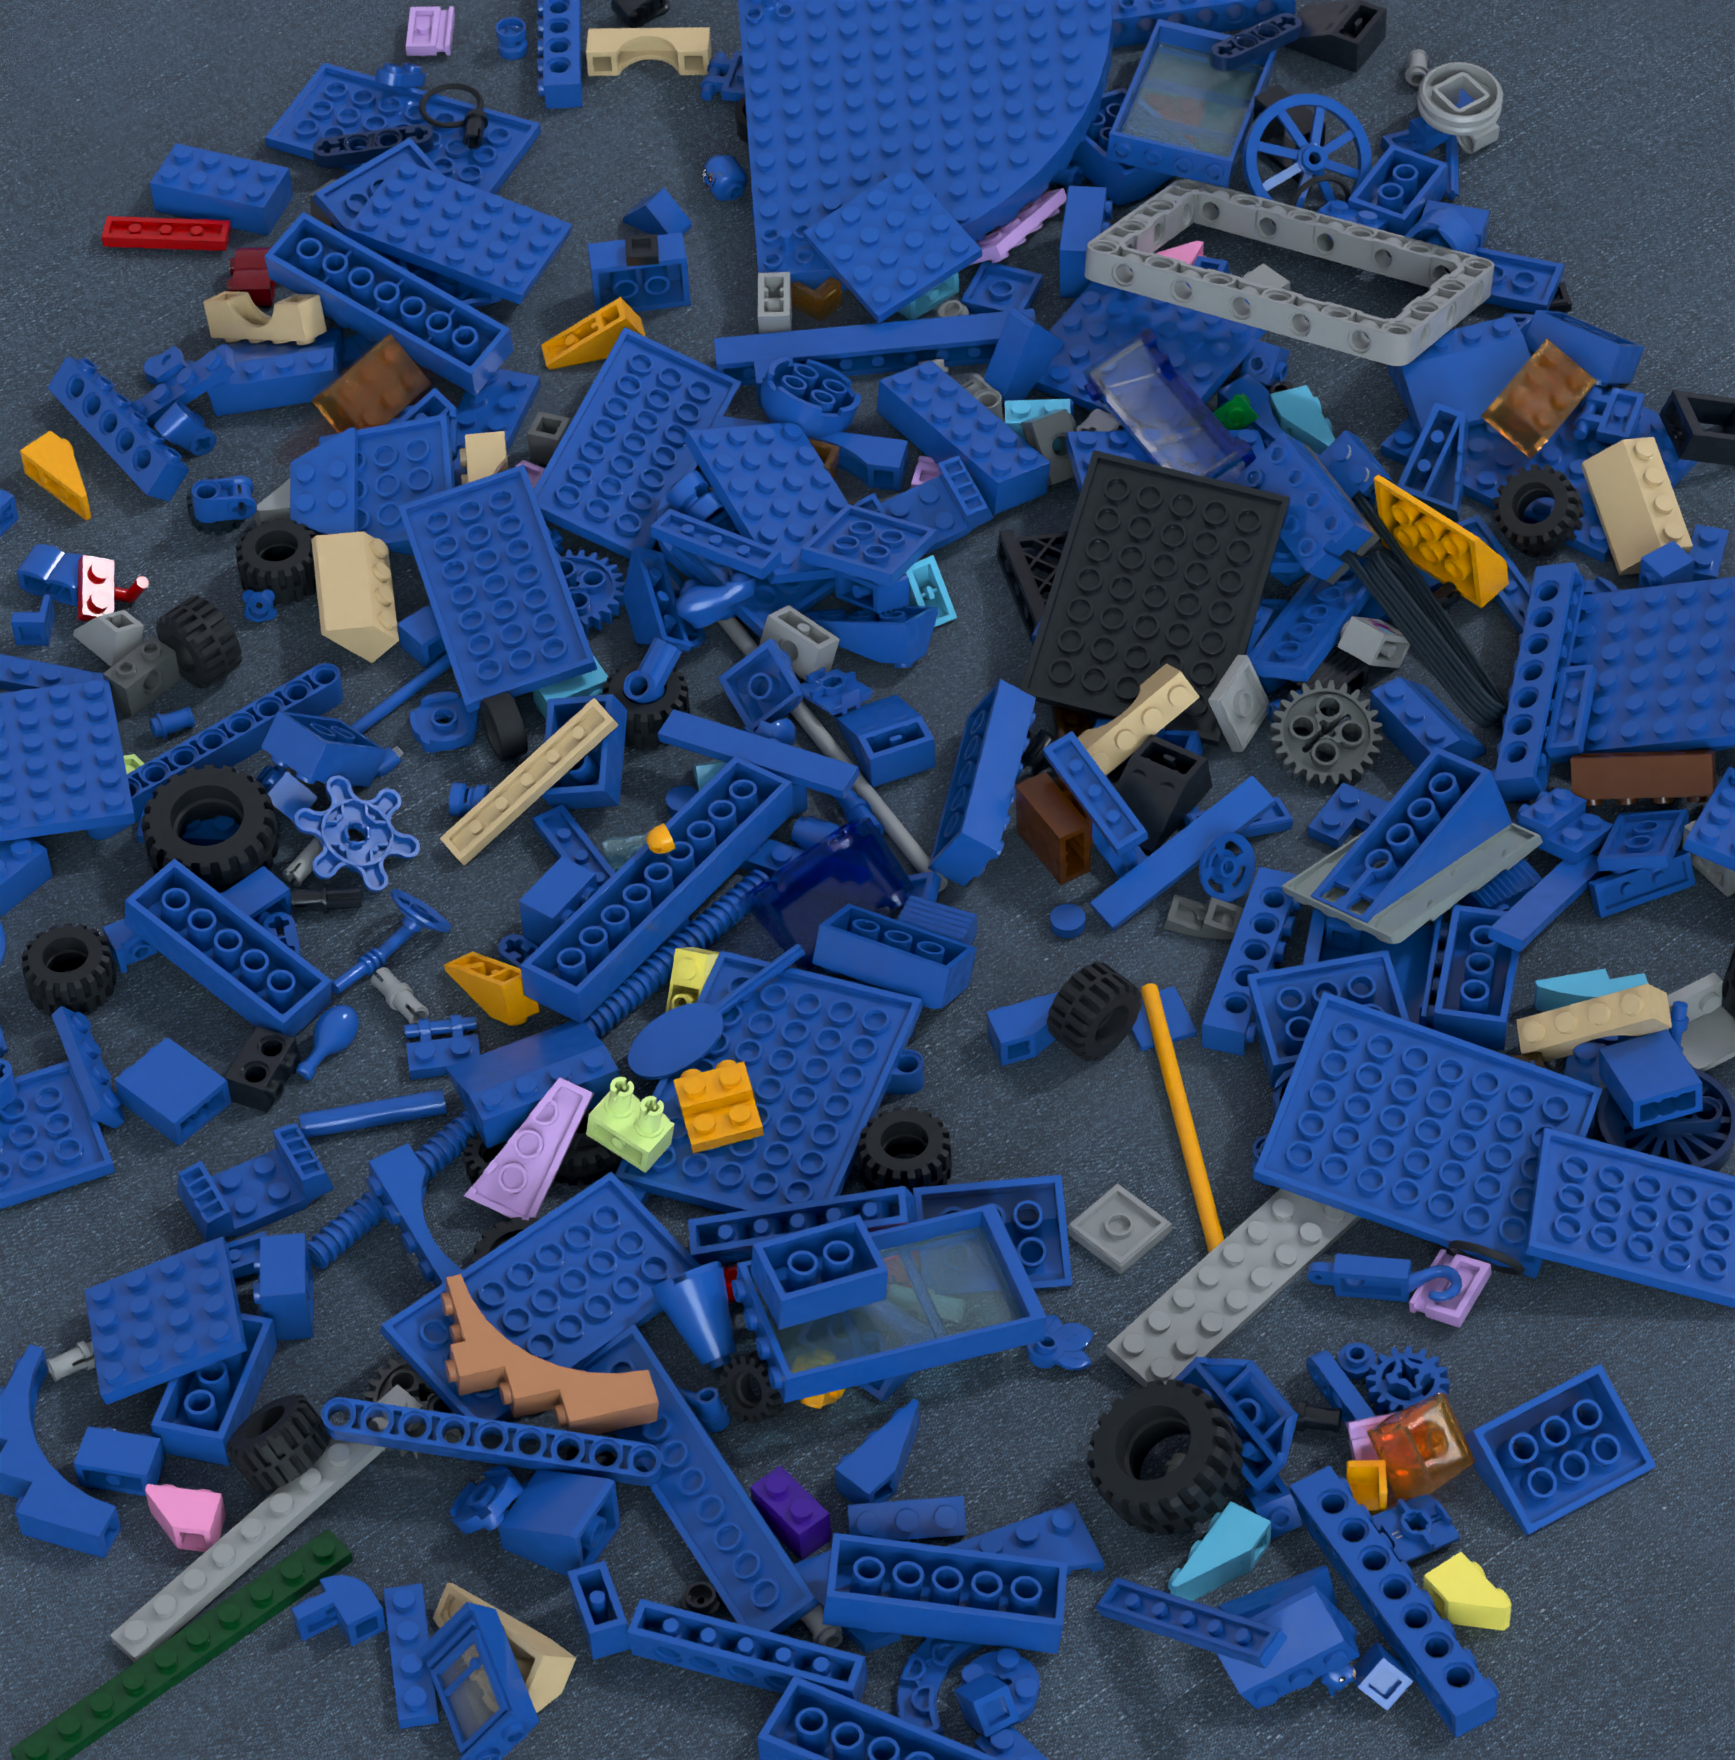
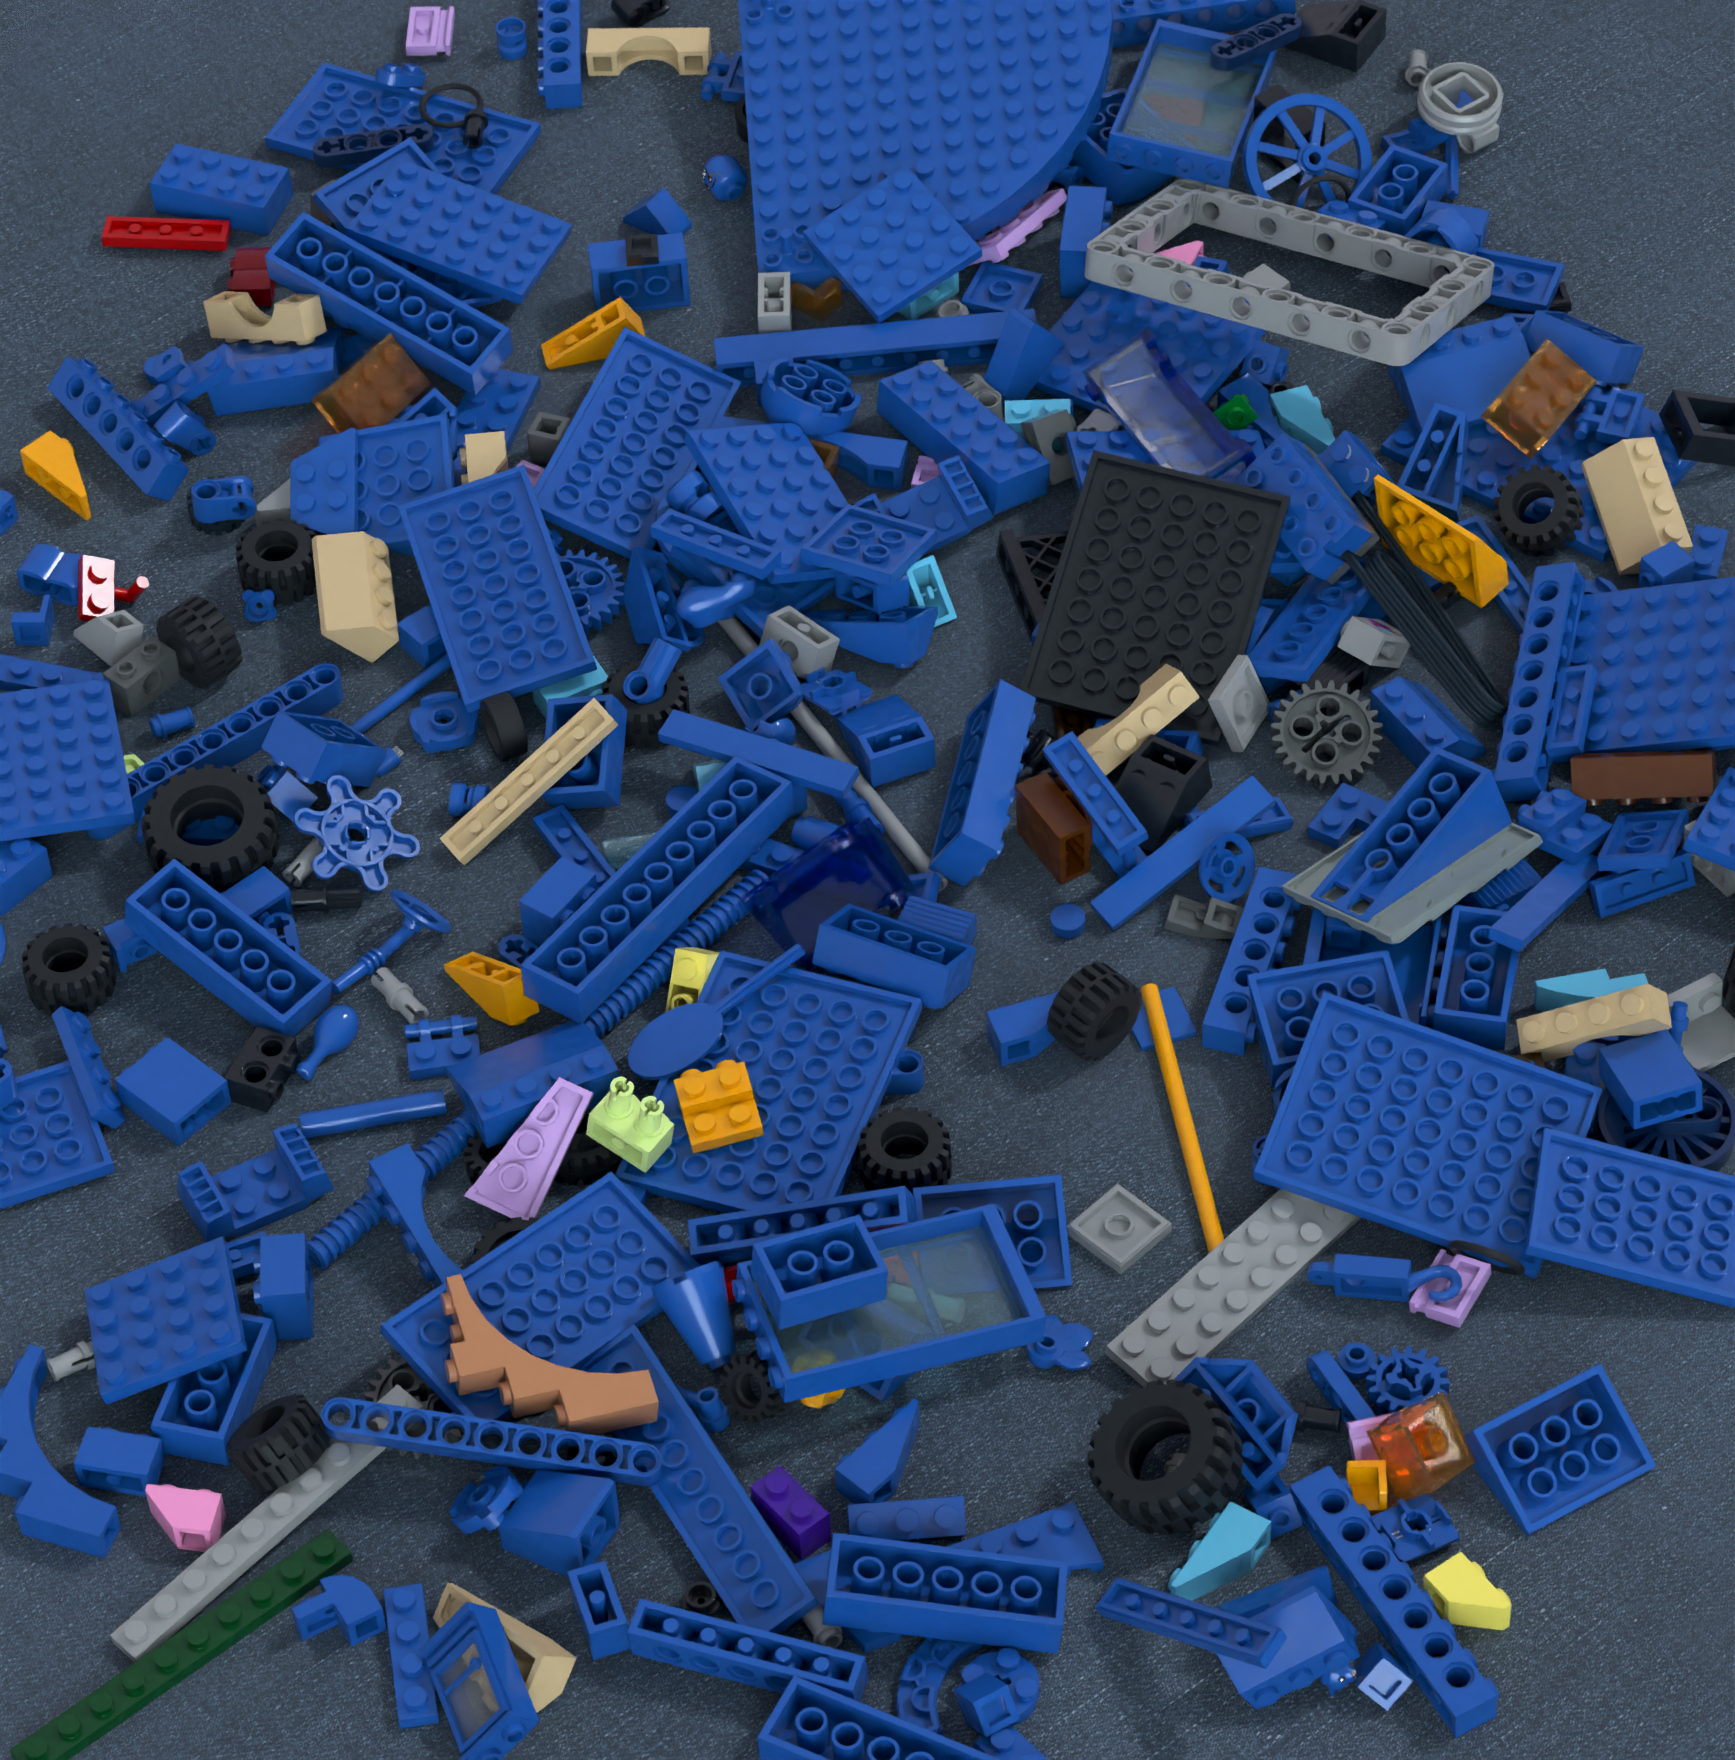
light orange hinge [646,823,676,854] -> none

